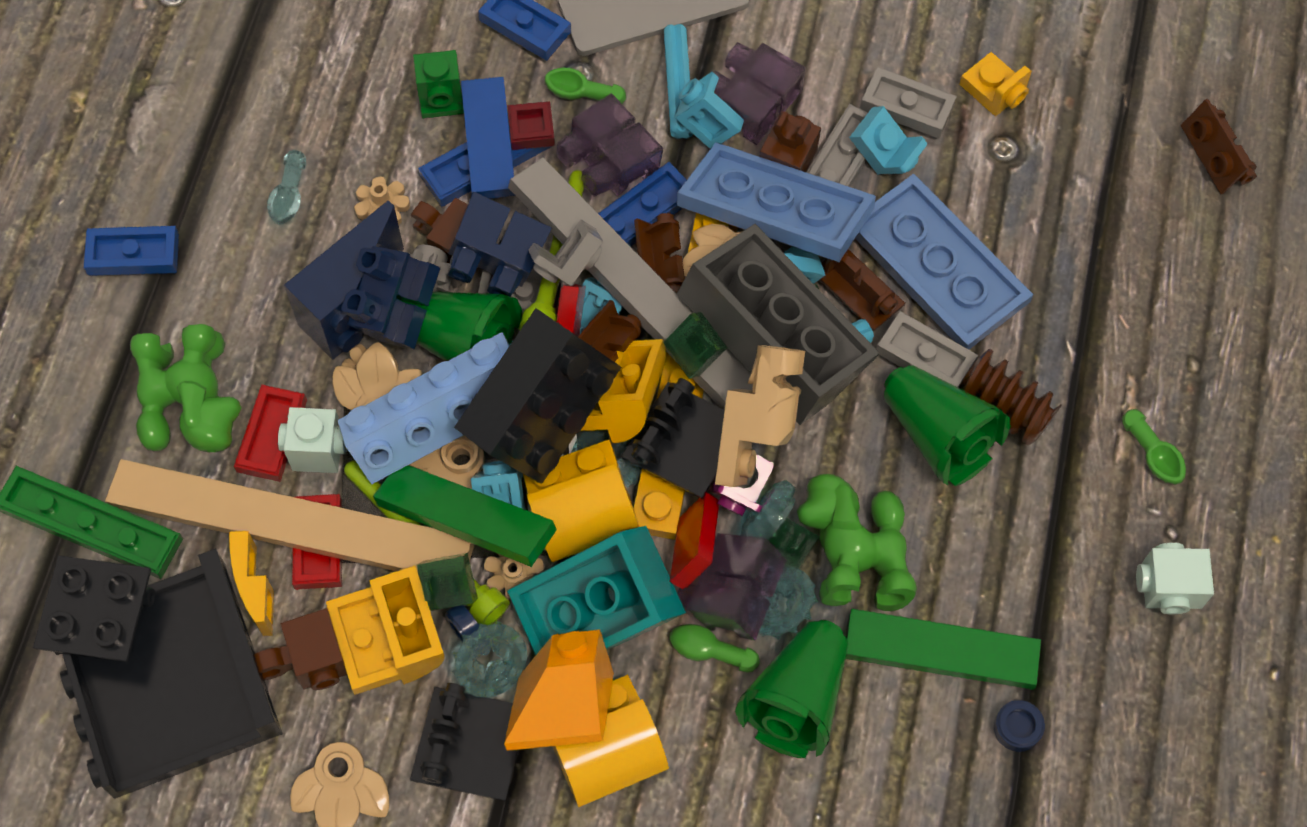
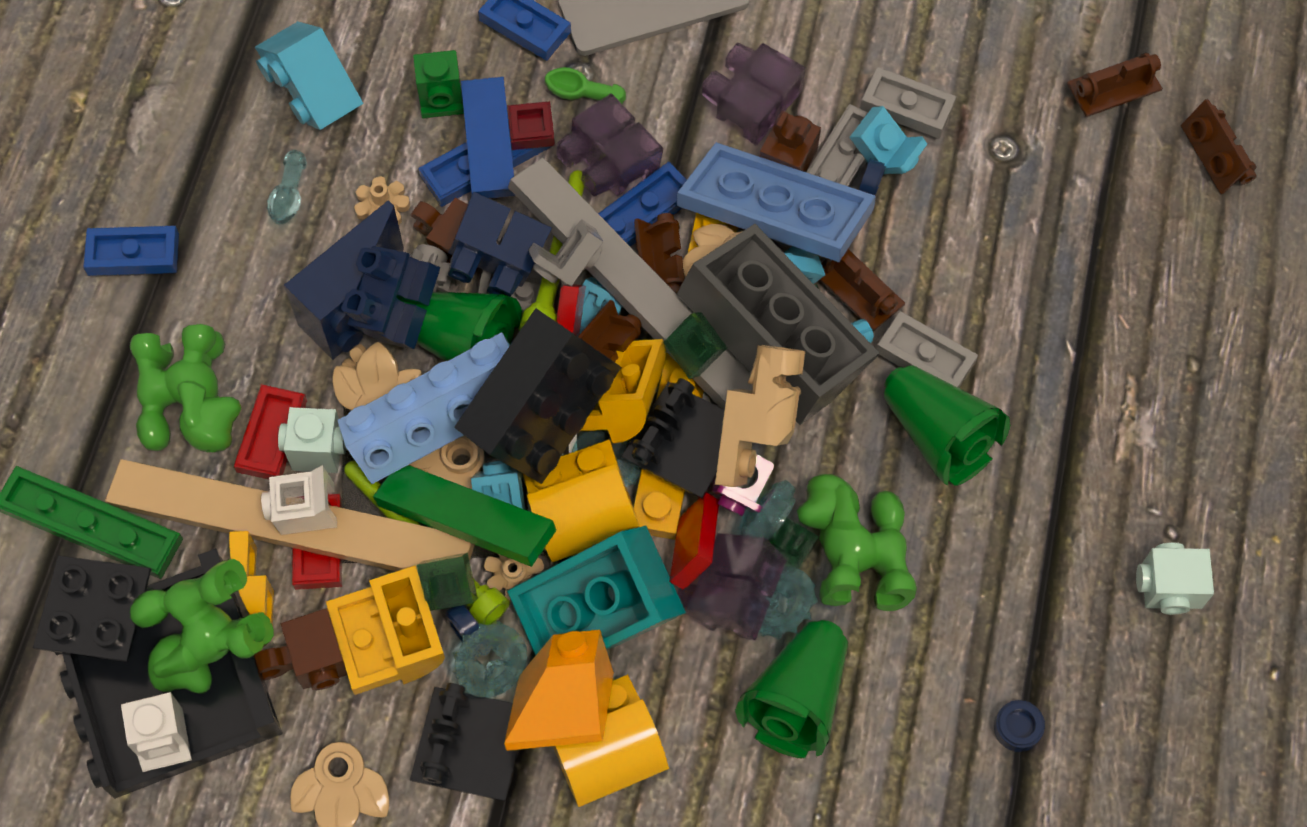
medium azure axle [664,24,693,139] -> none
bright green piece [670,624,760,673] -> none
medium azure bracket [675,72,744,149] -> none
green tile [846,609,1041,690] -> none
medium blue plate [855,173,1034,349] -> none
yellow bracket [959,52,1032,117] -> none
reddish brown piece [959,349,1062,446] -> none
bright green piece [1122,409,1186,485] -> none
none -> white window [121,692,192,772]
none -> bright green animal [130,559,274,694]
none -> medium azure brick [255,21,364,130]
none -> white window [261,465,337,535]
none -> dark blue tile [859,158,886,196]
none -> reddish brown hinge [1067,53,1163,117]

